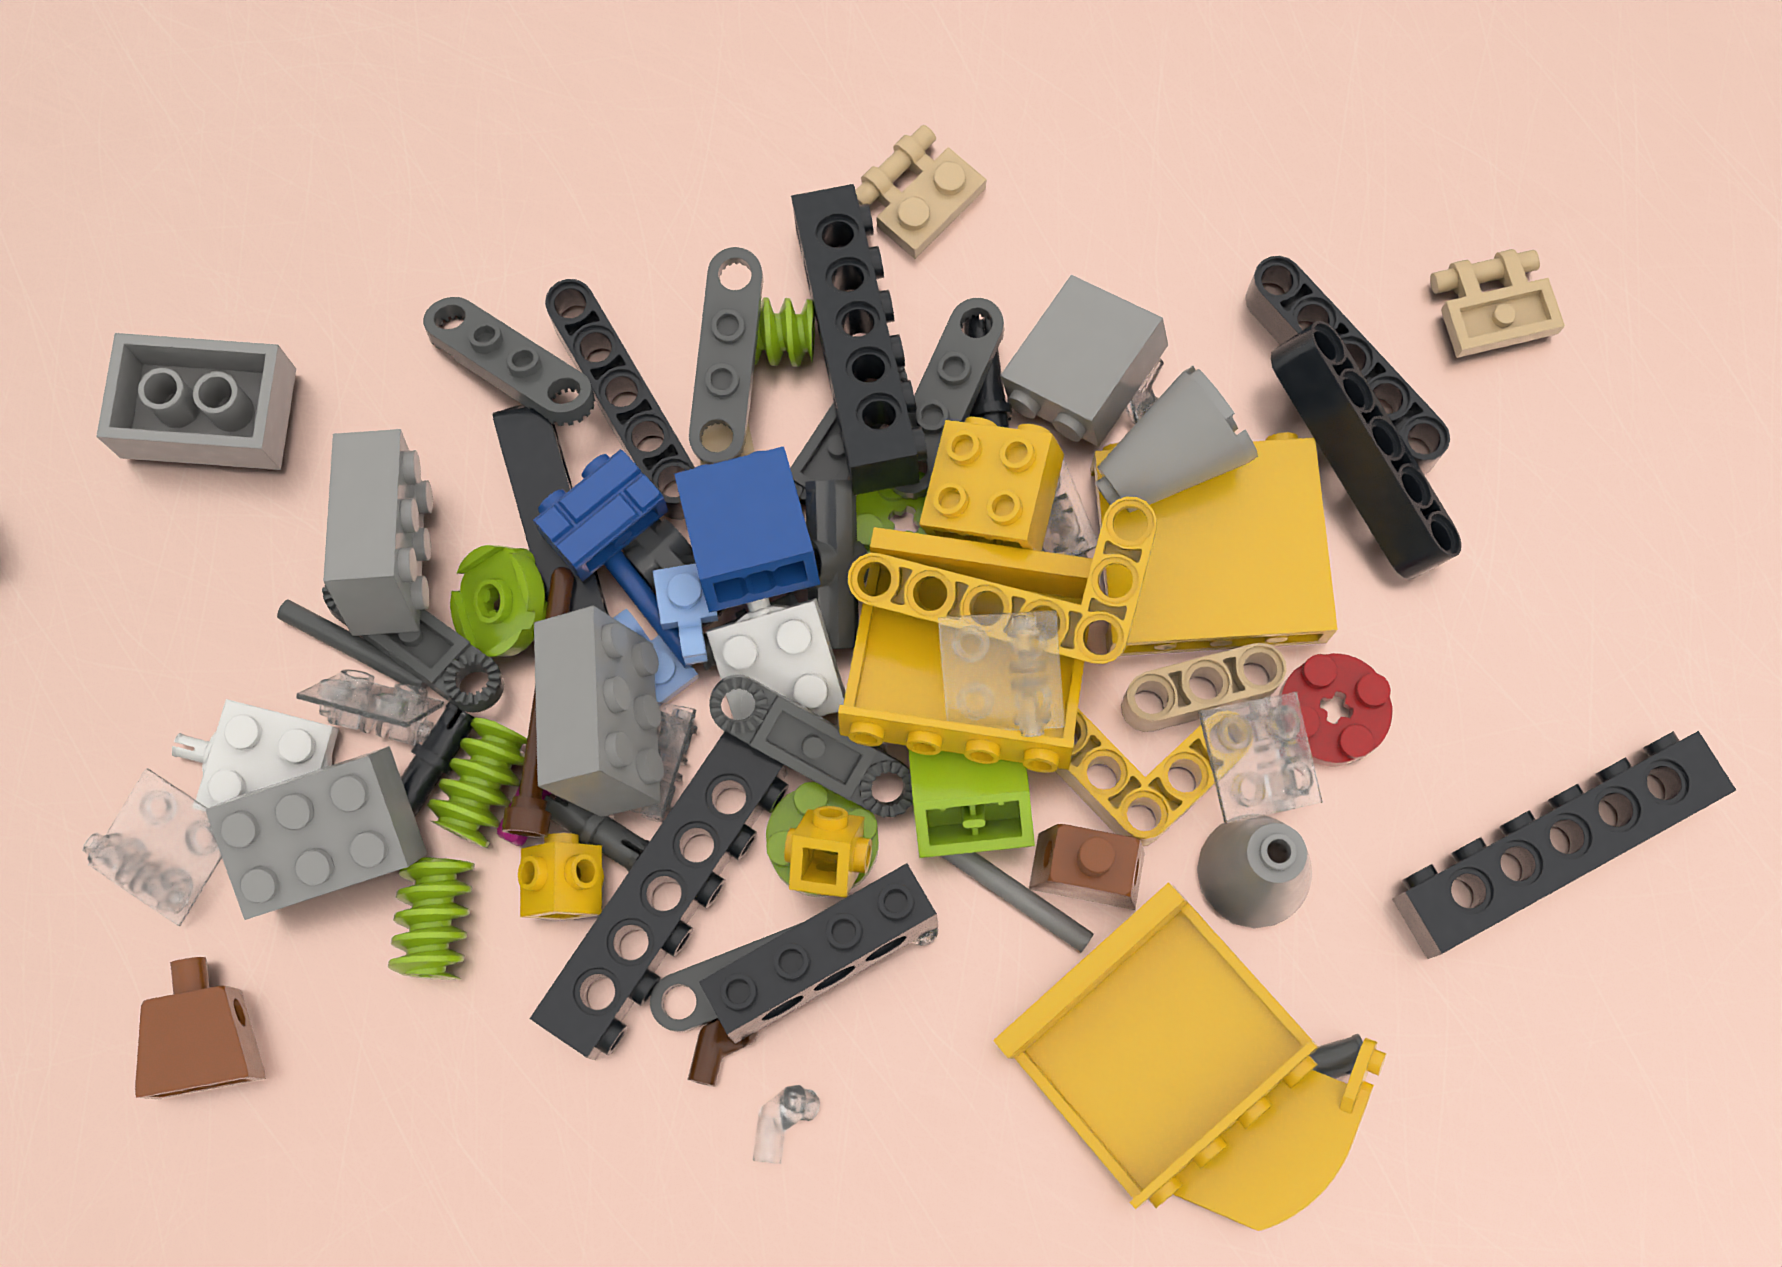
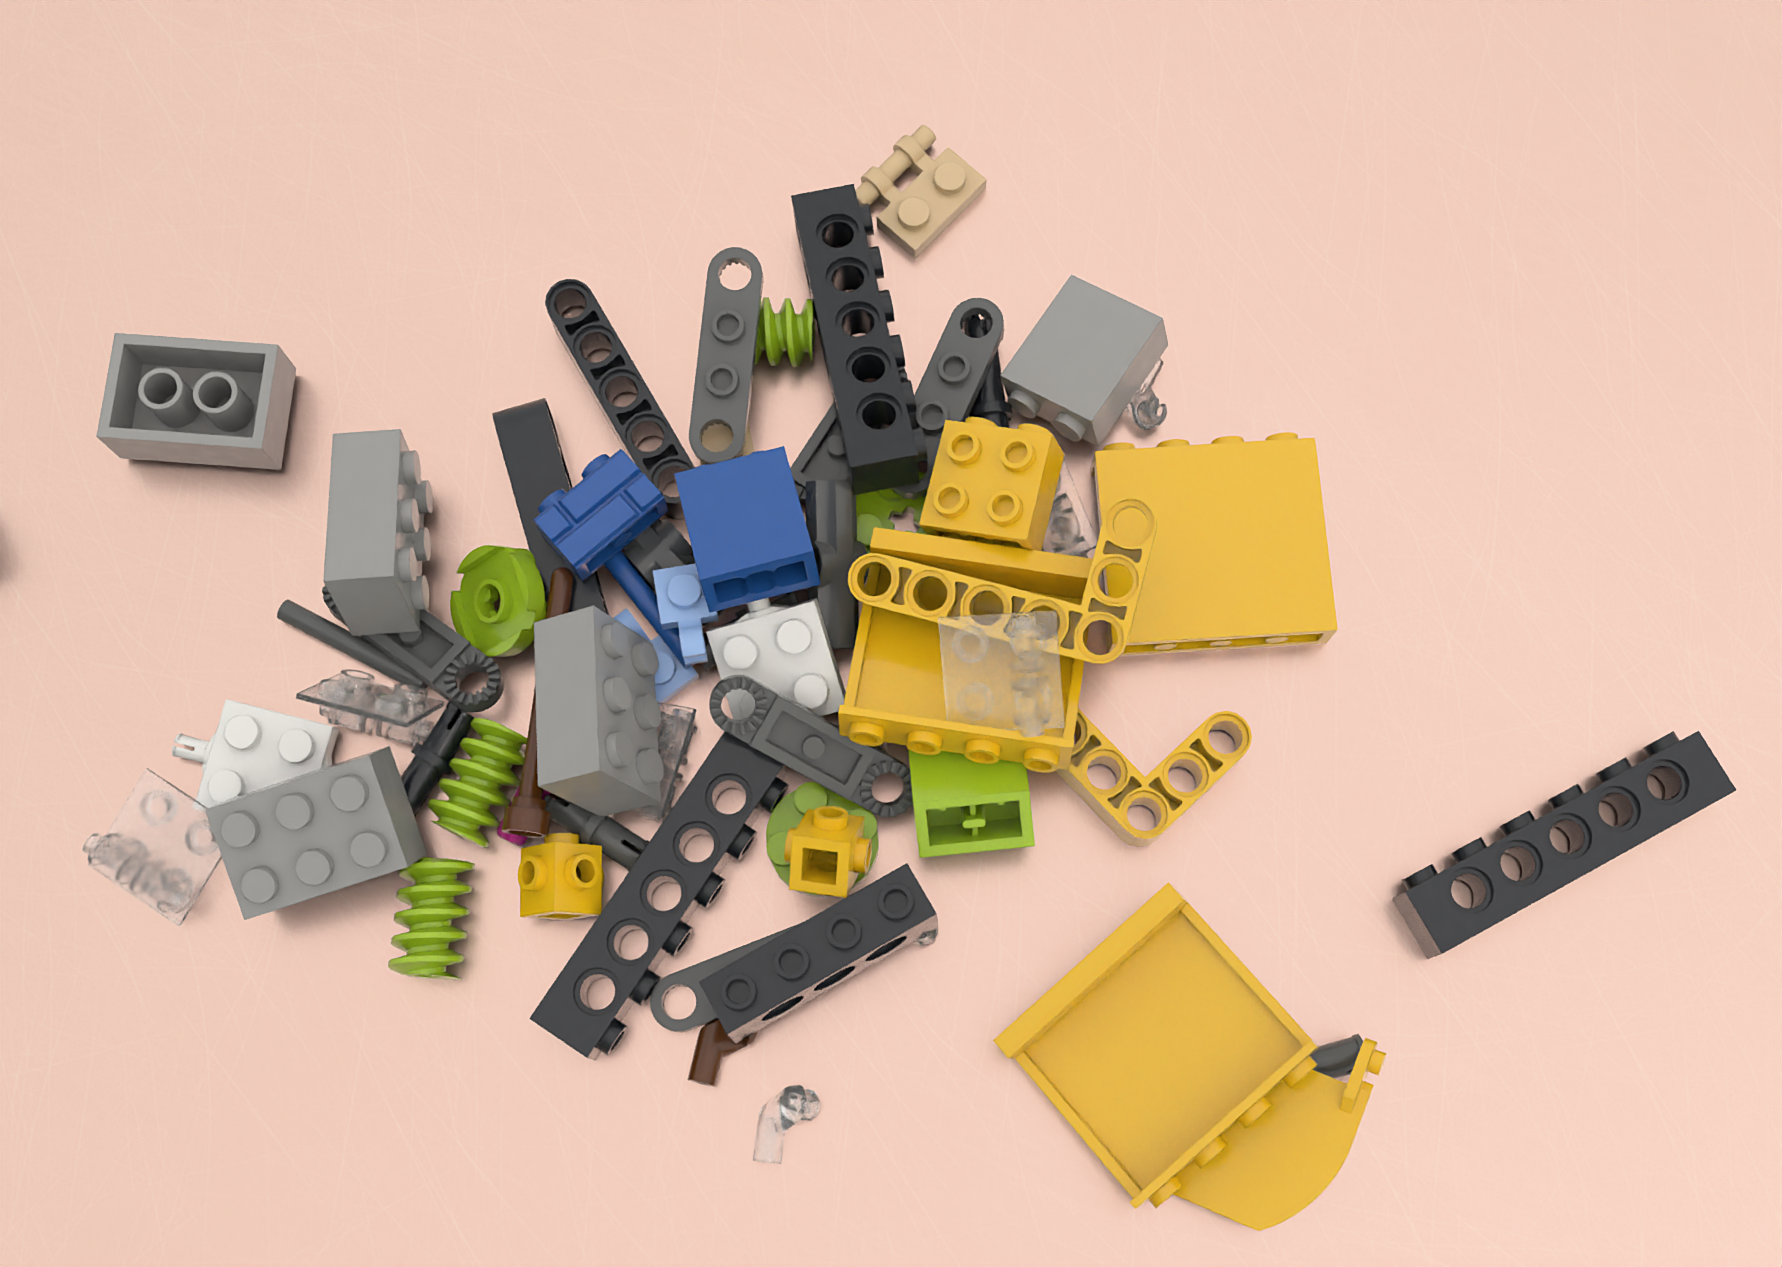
dark orange torso [135,957,266,1099] -> none
dark grey plate [423,297,595,426] -> none
light grey bar [942,852,1094,953] -> none
dark orange torso [1029,824,1145,910] -> none
light grey cone [1095,365,1258,513] -> none
tan beam [1121,643,1287,732] -> none
light grey cone [1197,814,1312,929] -> none
clear hinge [1198,692,1323,824] -> none
black beam [1245,255,1450,475] -> none
black beam [1271,321,1462,580] -> none
red plate [1277,653,1393,767] -> none
tan plate [1430,249,1565,358] -> none

